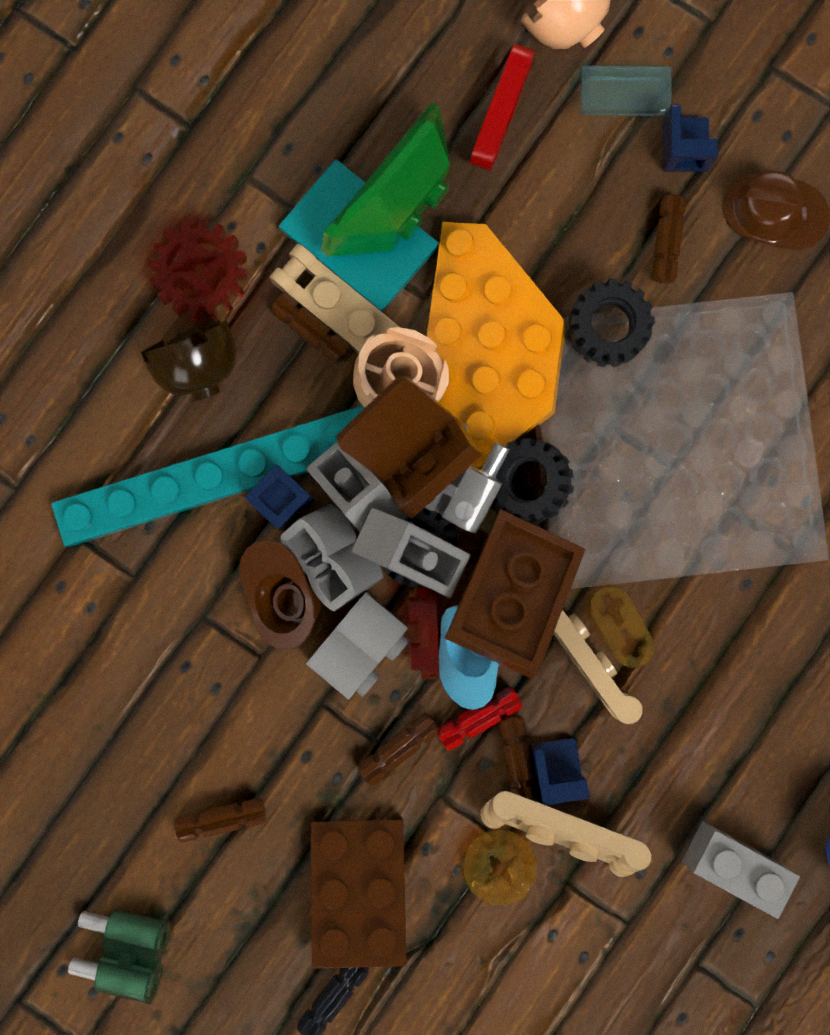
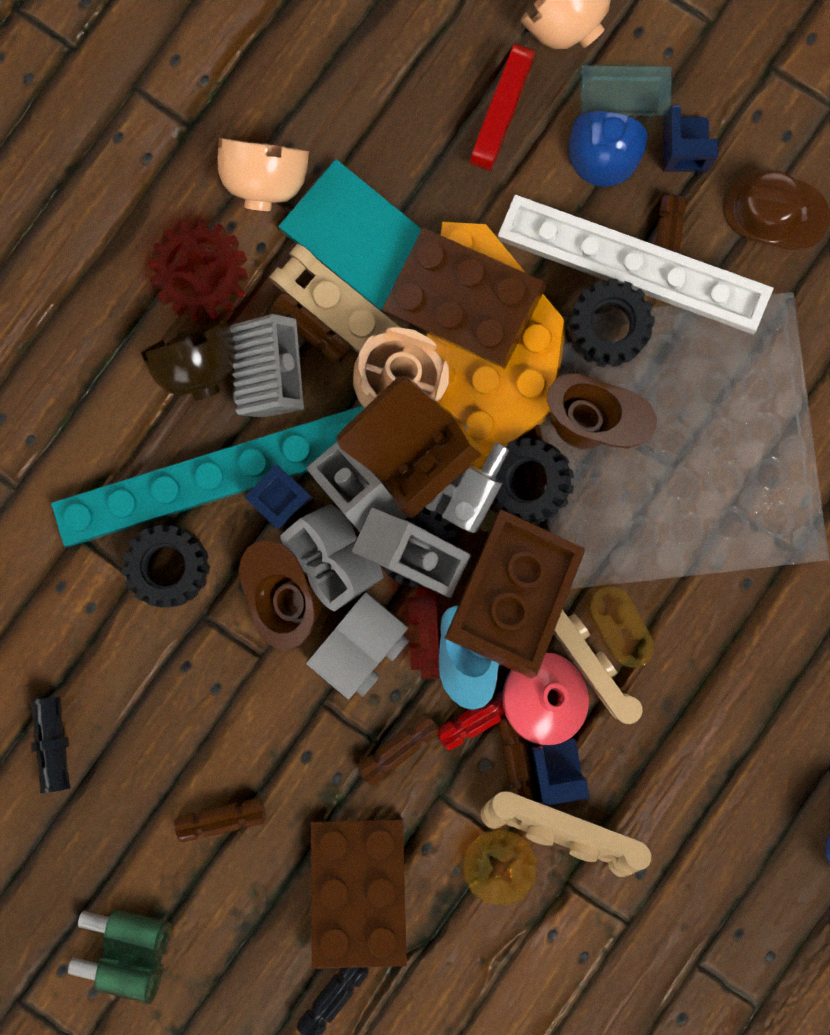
green wedge [321,101,450,257] -> none
light grey brick [682,821,800,919] -> none
none -> black pin [30,696,71,793]
none -> black tyre [122,525,210,608]
none -> light nougat cylinder [217,138,309,211]
none -> light grey brick [229,314,304,417]
none -> reddish brown plate [382,228,547,369]
none -> white plate [498,195,774,335]
none -> coral dish [502,652,589,745]
none -> reddish brown piece [547,373,657,449]
none -> blue helmet [568,111,648,187]

